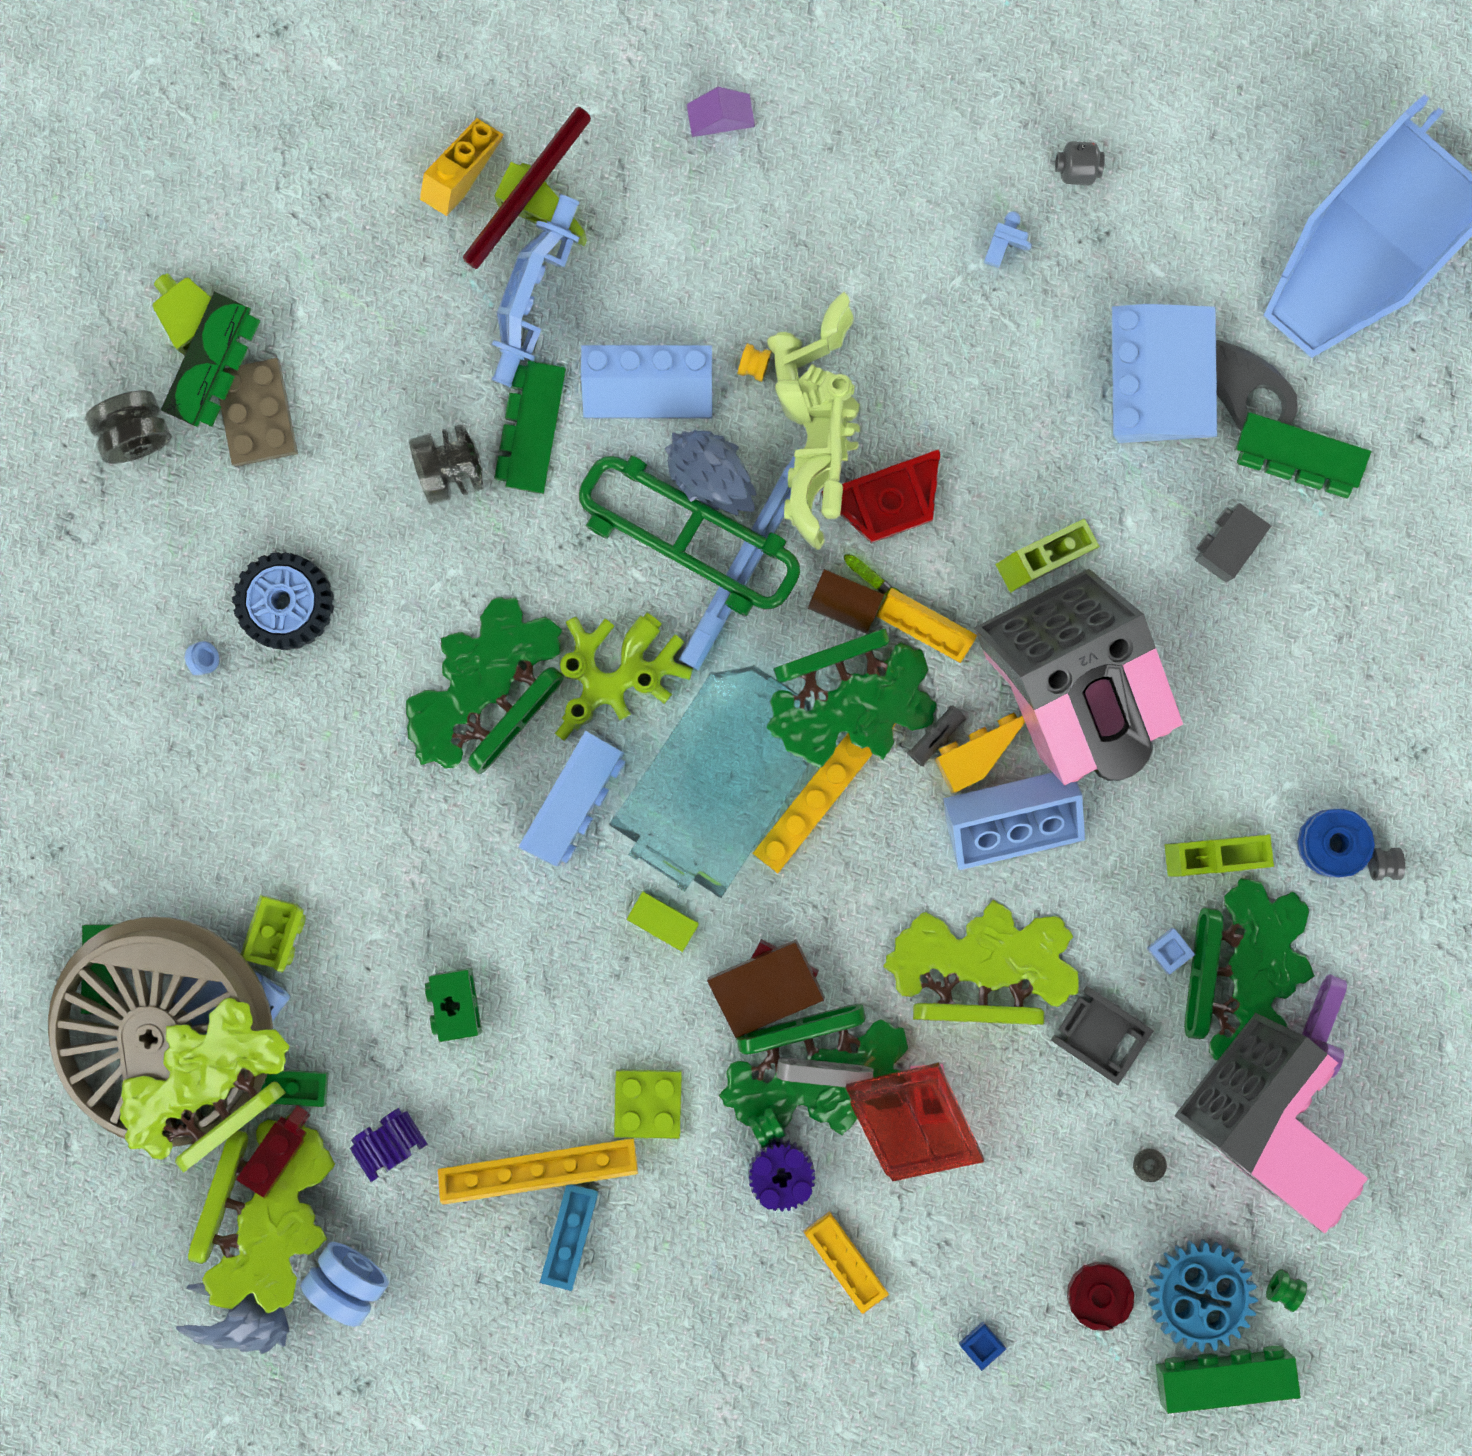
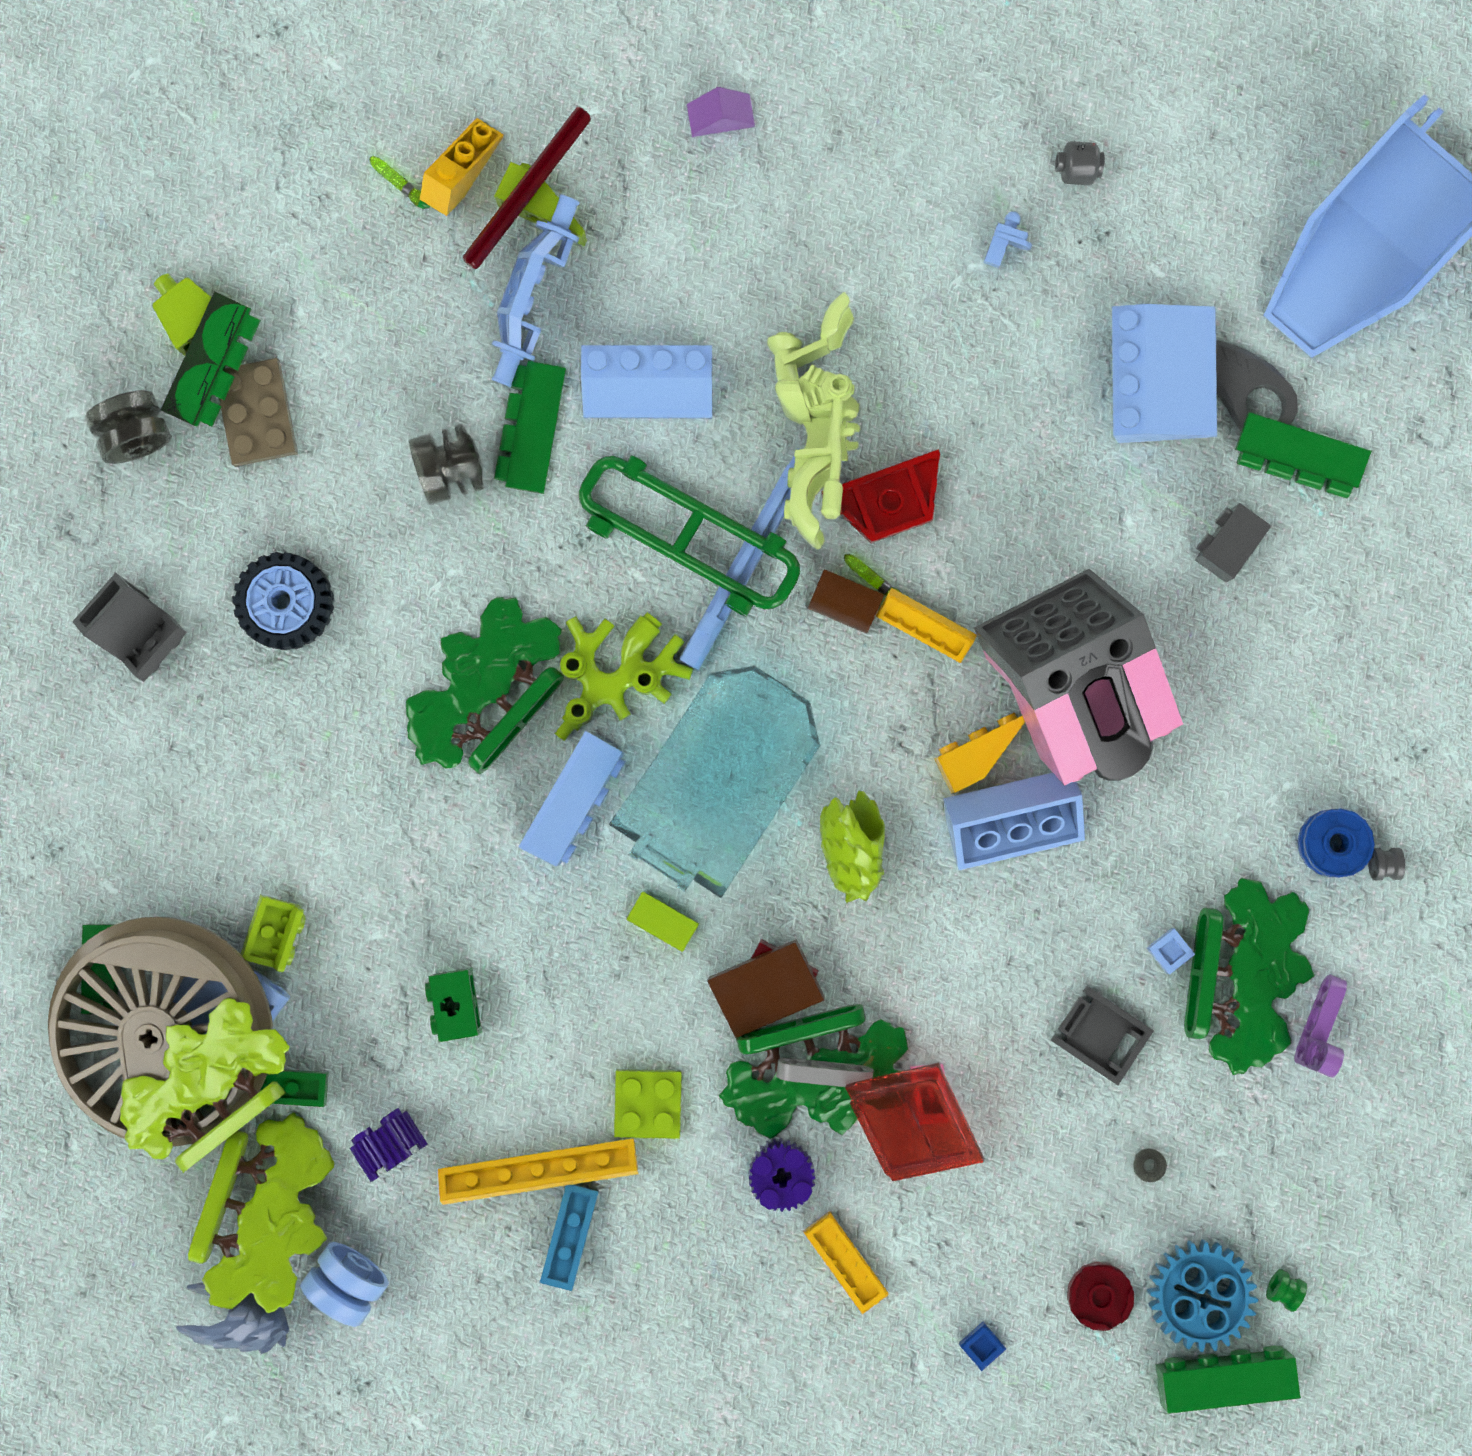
light blue tile [185,641,219,675] -> none
dark red hinge [236,1105,310,1199] -> none
sand blue head [665,430,757,516] -> none
yellow wheel [737,343,772,382] -> none
green wheel [748,1106,786,1148] -> none
yellow plate [752,723,896,874] -> none
green plant [766,628,937,768] -> none
lime plant [883,899,1079,1025] -> none
dark grey pin [907,705,966,767] -> none
lime slope [995,518,1100,593] -> none
lime slope [1164,834,1274,877] -> none
piece [1174,1013,1368,1233] -> none
none -> dark grey piece [72,572,187,682]
none -> clear neon green piece [369,156,430,209]
none -> lime head [820,791,885,903]

